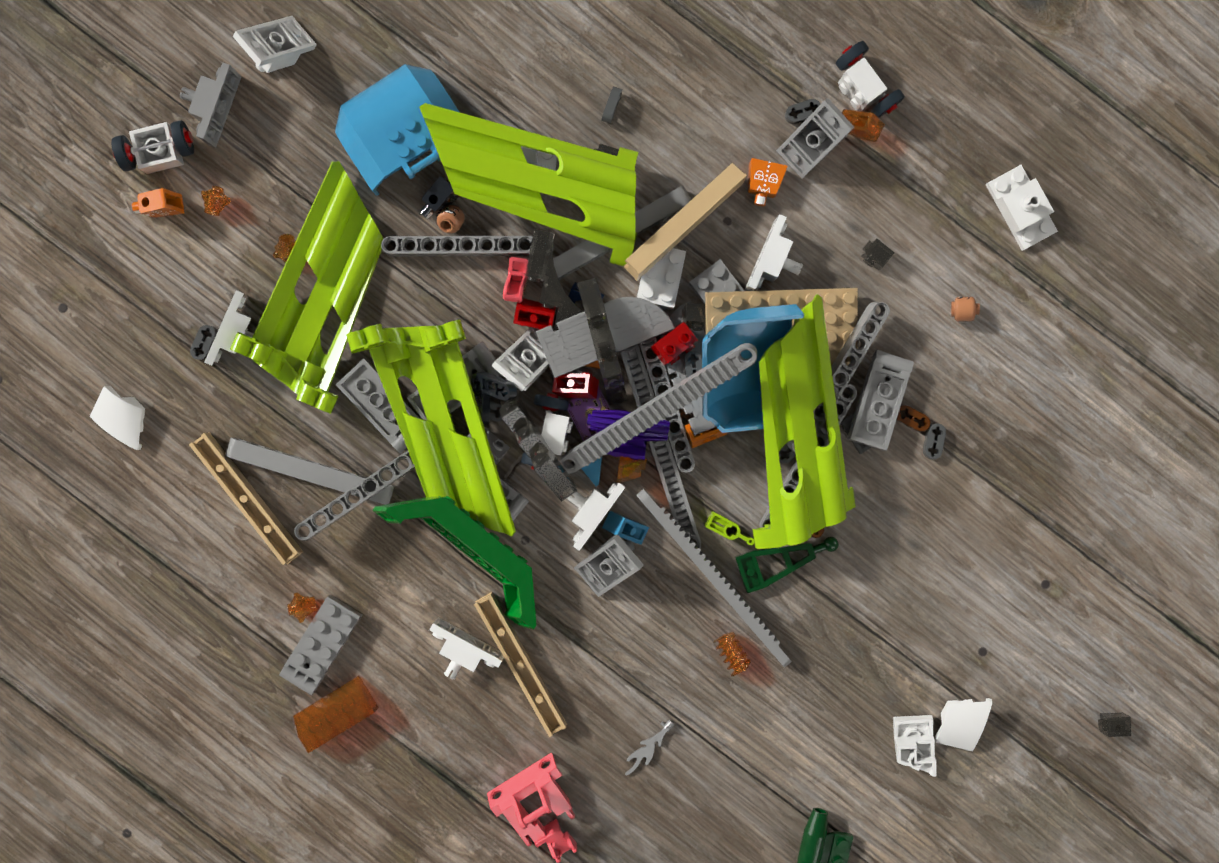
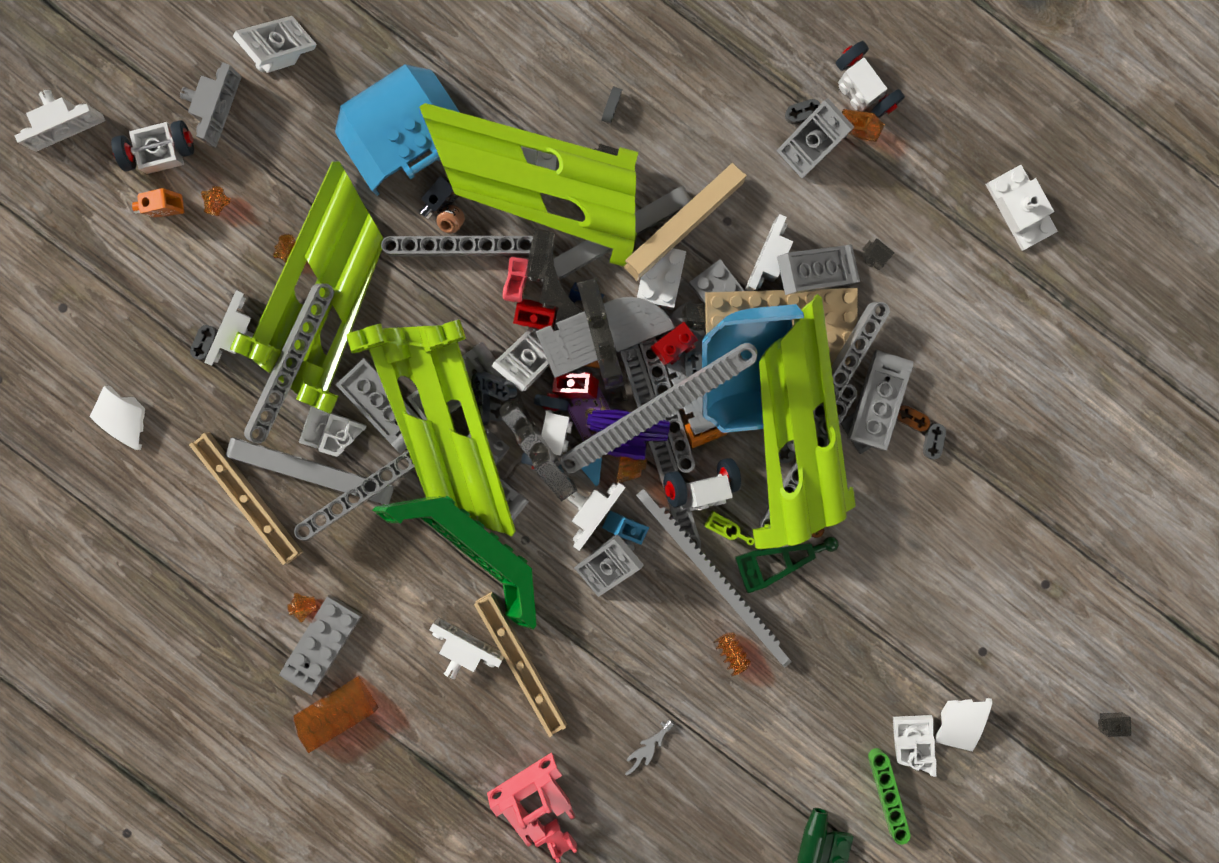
orange torso [748,158,787,207] -> none
nougat head [951,296,980,322] -> none
none -> white brick [14,90,105,152]
none -> light grey beam [244,284,334,444]
none -> white slope [299,406,366,457]
none -> brick [663,458,741,511]
none -> light grey hinge [777,244,860,295]
none -> bright green beam [868,748,910,845]

